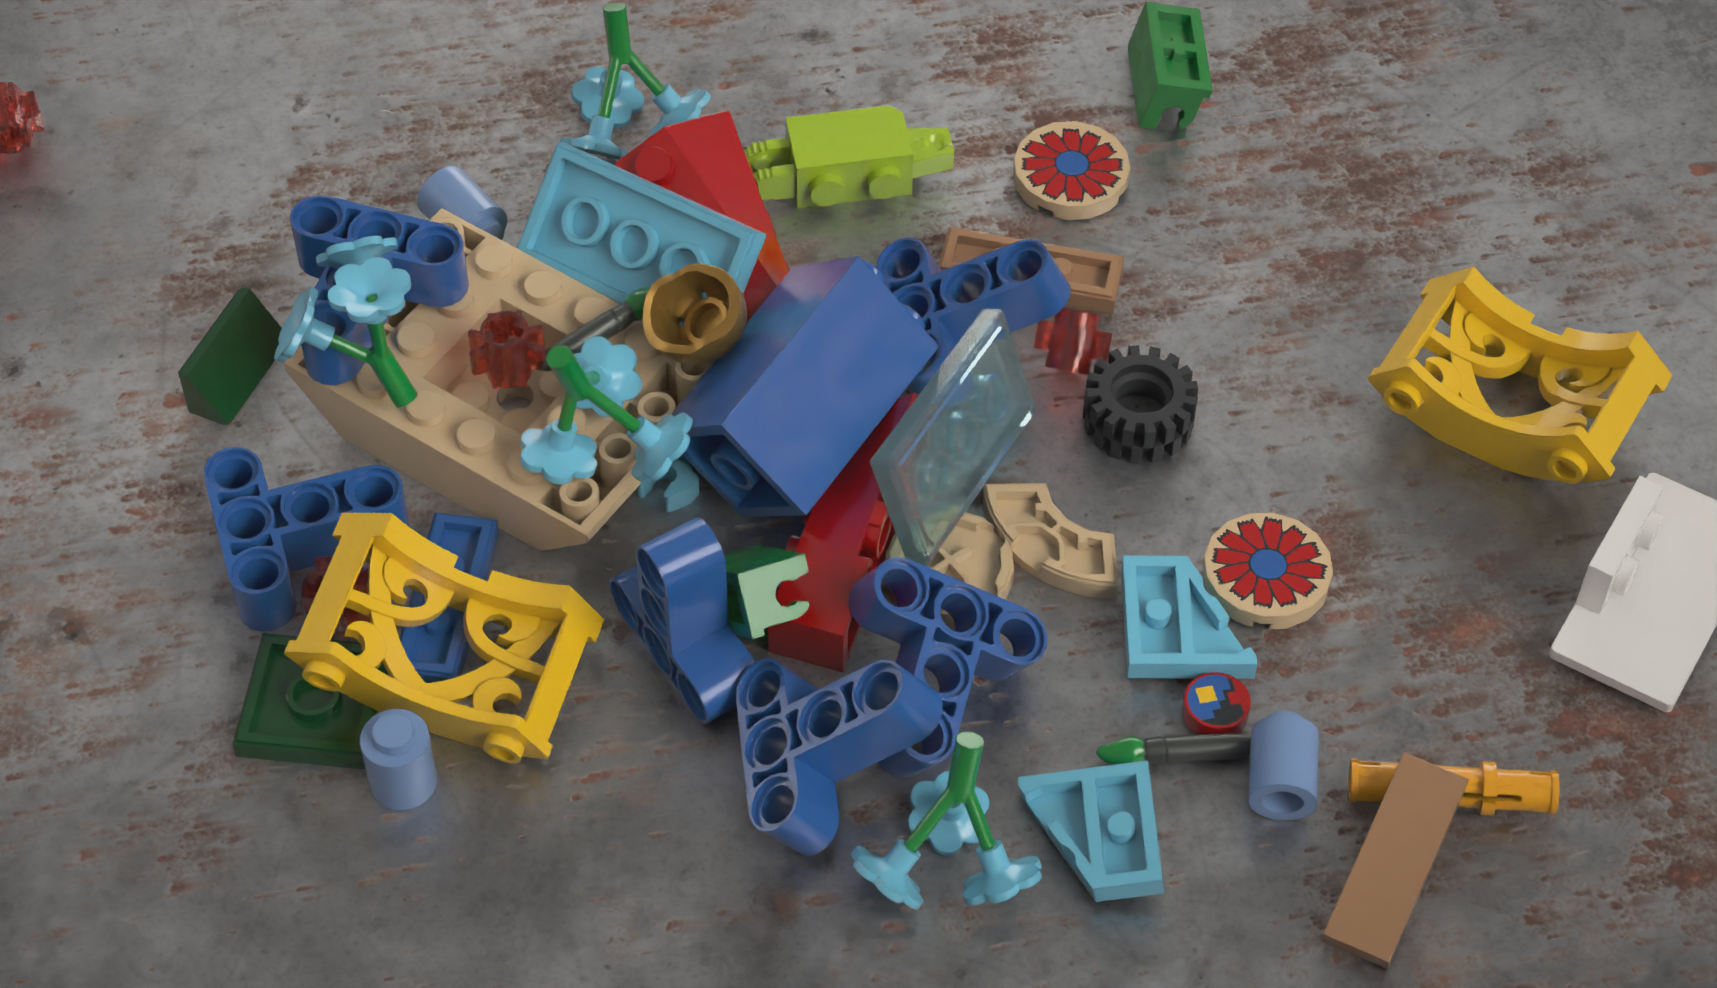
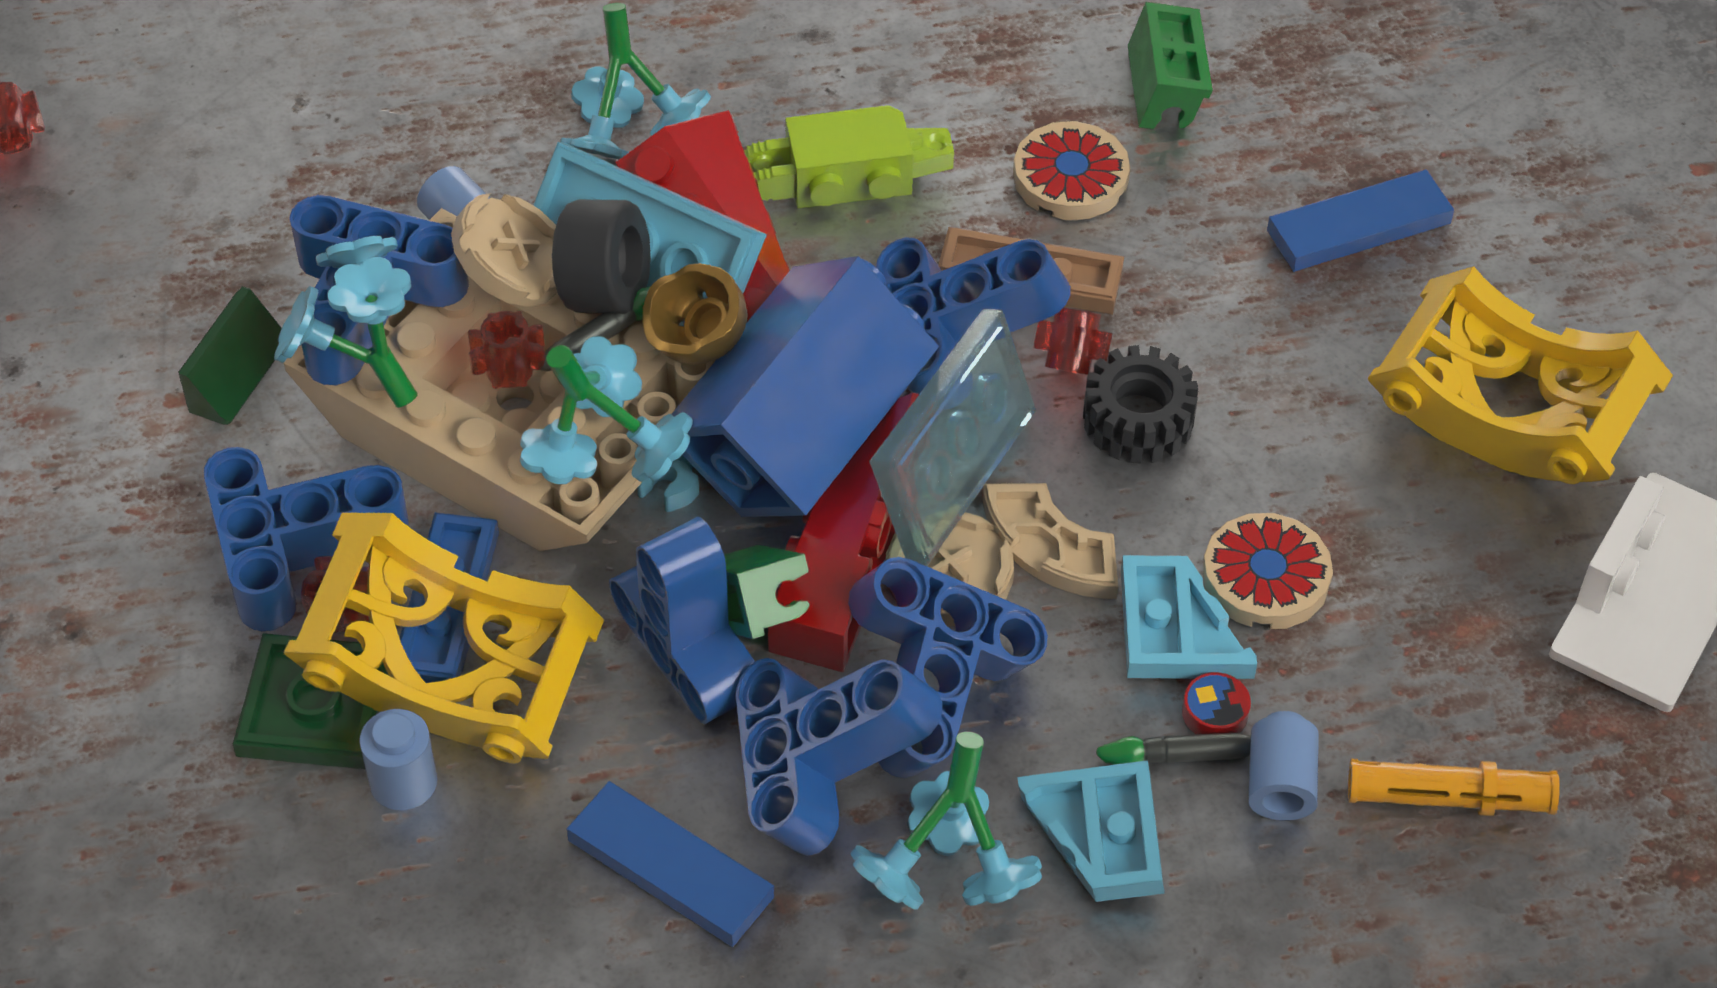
medium nougat tile [1322,752,1469,969] -> none
none -> tan tile [451,193,557,307]
none -> black tyre [552,199,651,314]
none -> blue tile [567,781,774,947]
none -> blue tile [1267,169,1454,272]

